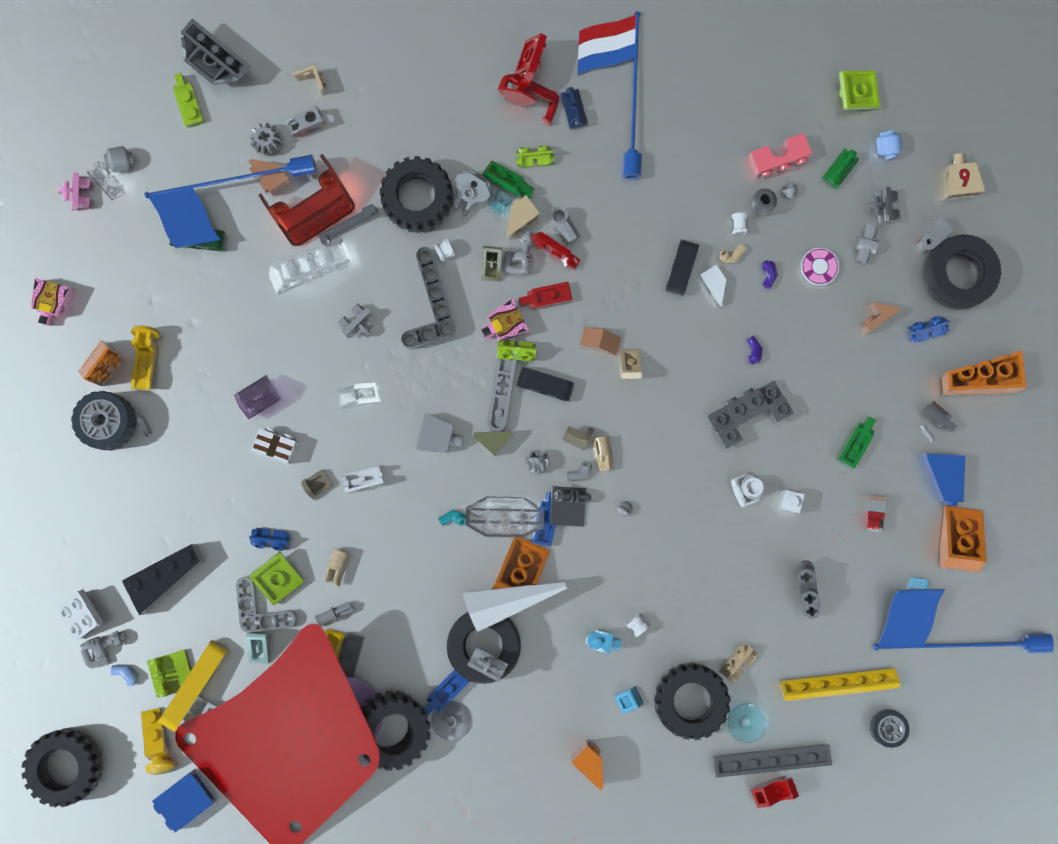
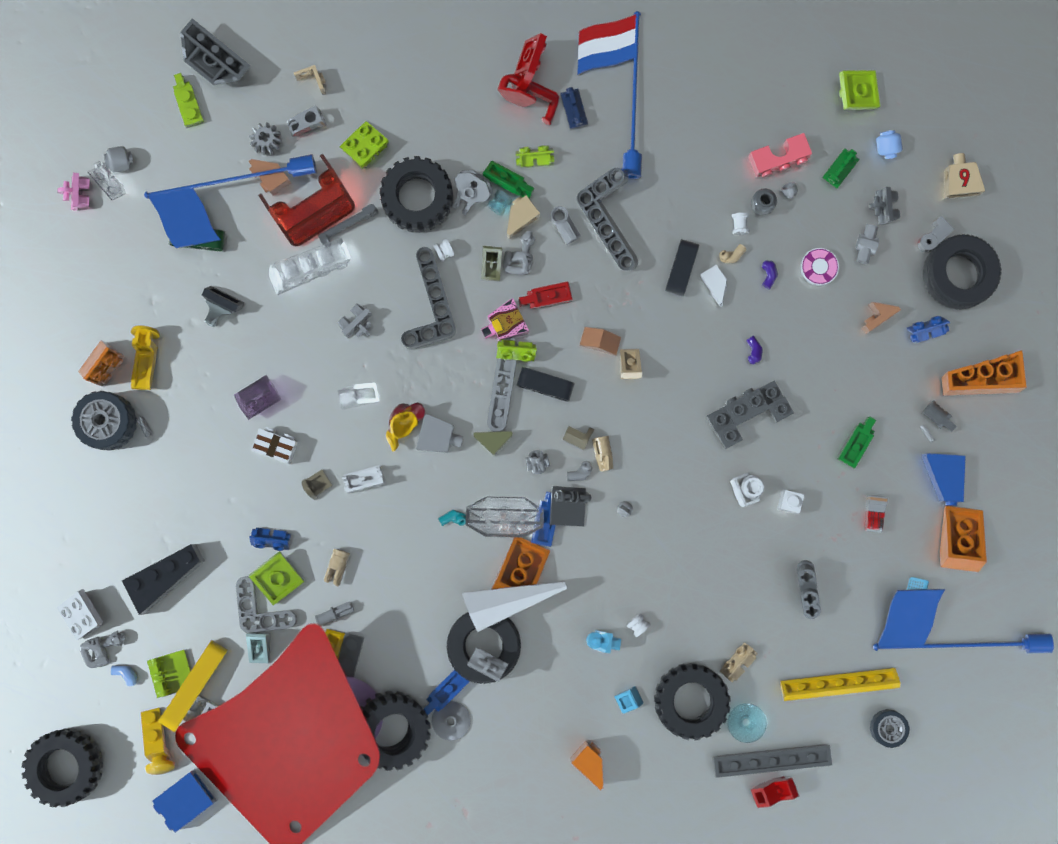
torso [31,278,75,326] -> none
red hinge [530,231,581,270] -> none
none -> black piece [202,286,244,327]
none -> lime hinge [339,121,389,169]
none -> yellow hair [386,403,425,452]
none -> dark grey beam [577,168,638,270]

